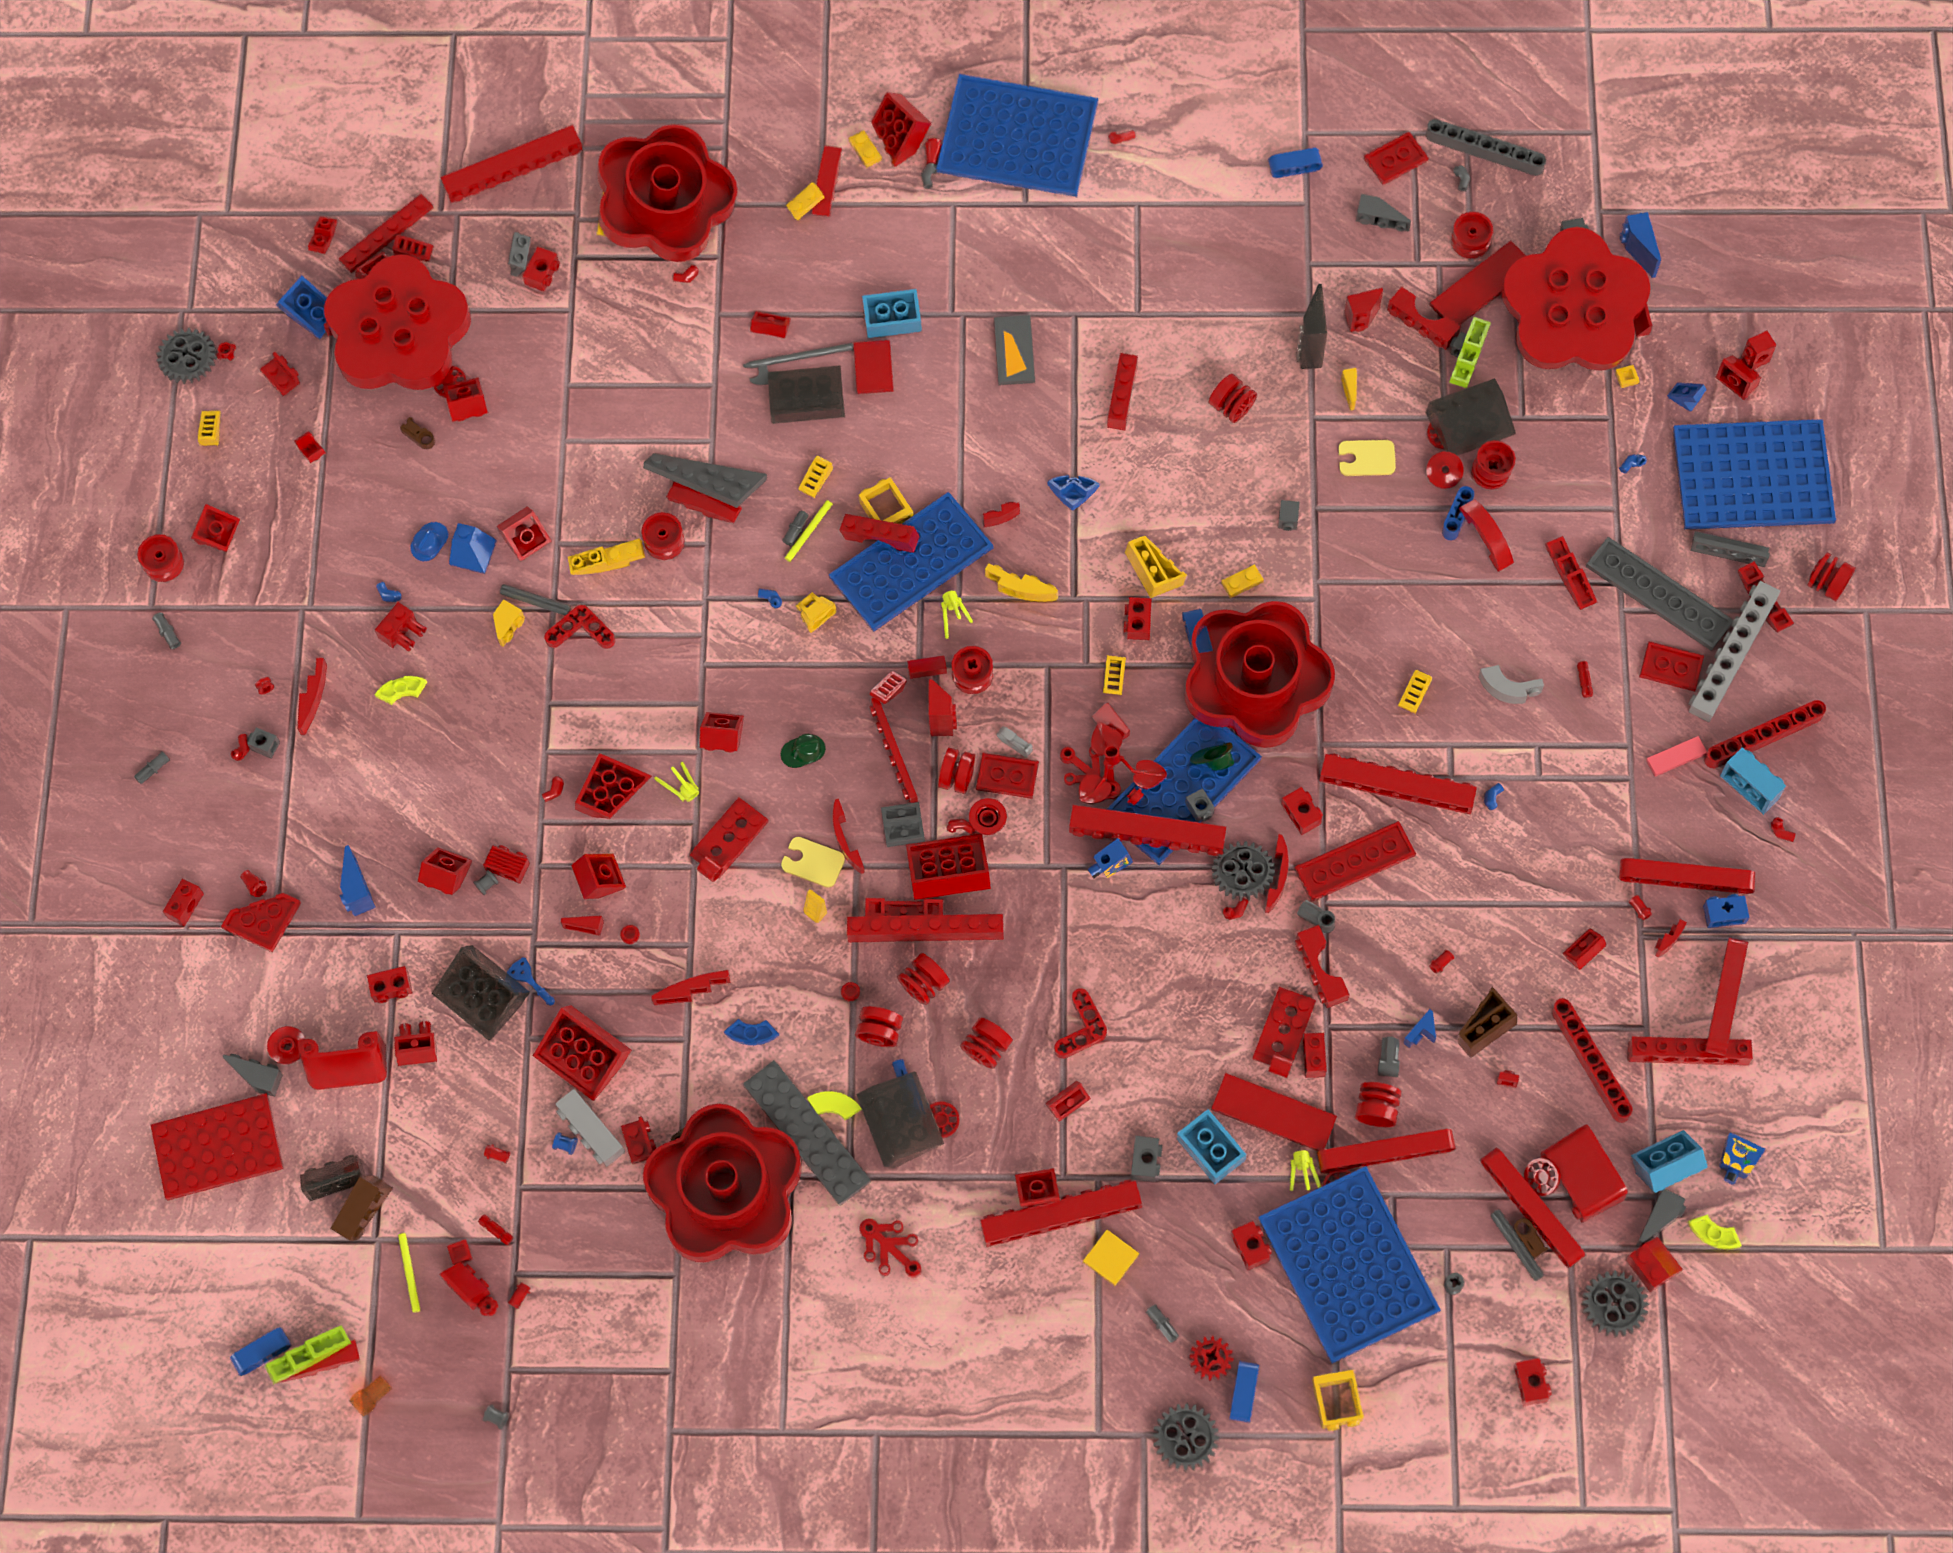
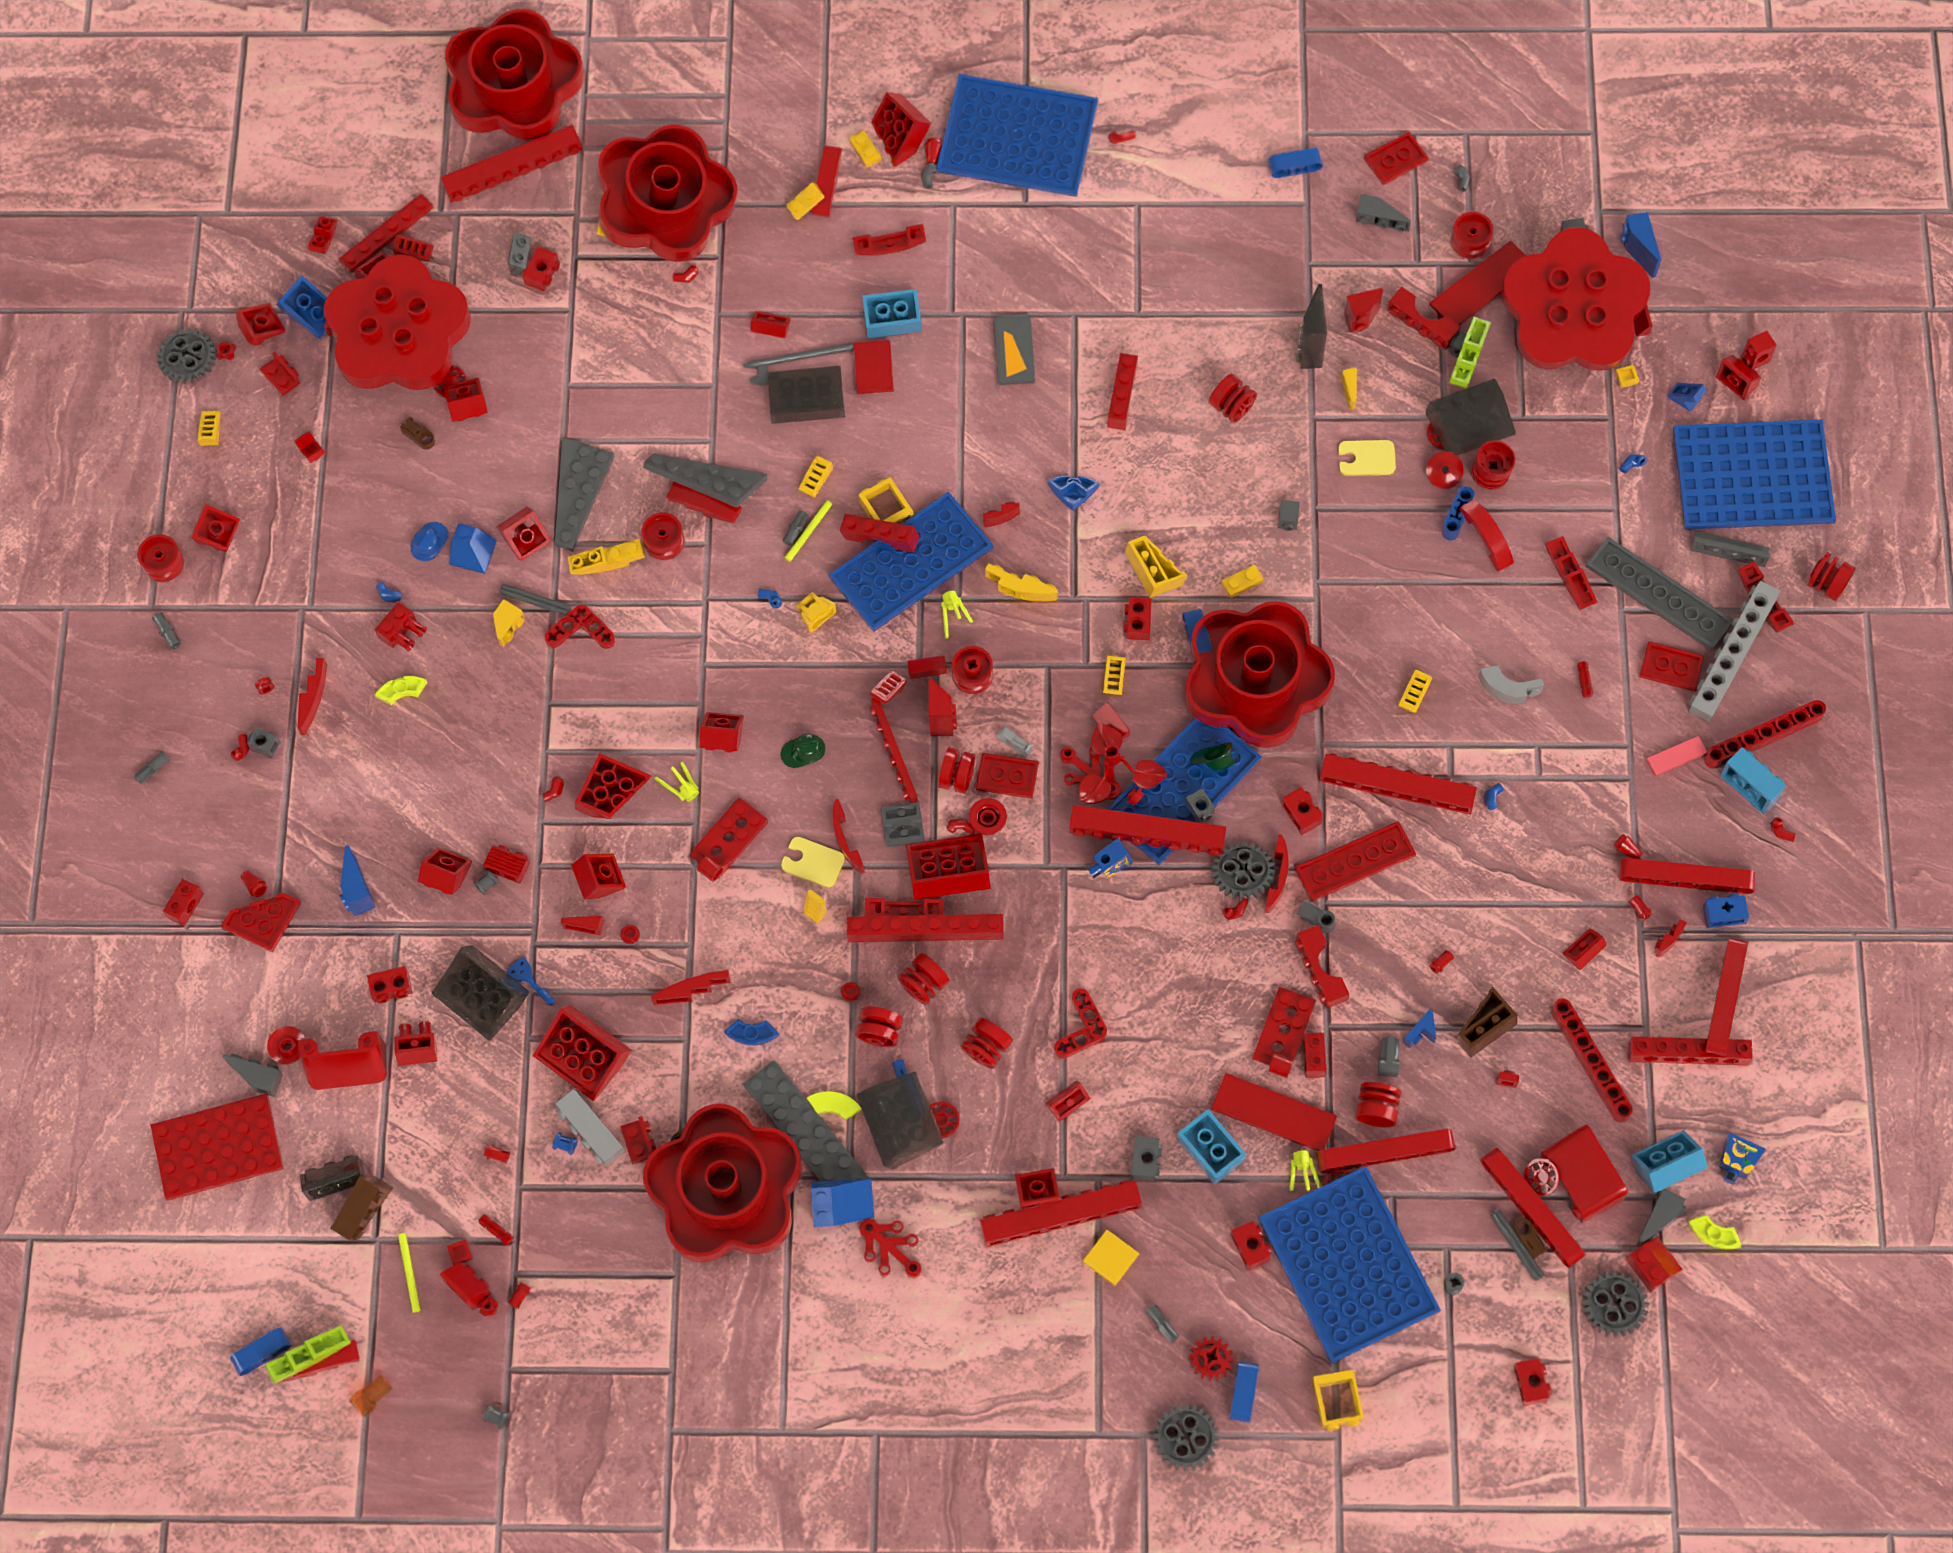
dark grey beam [1426,119,1546,176] -> none
none -> red slope [236,303,286,346]
none -> red plant [445,9,585,140]
none -> dark grey wing [555,437,615,552]
none -> blue slope [811,1178,874,1227]
none -> red slope [852,224,926,256]
none -> red cone [1613,834,1643,859]

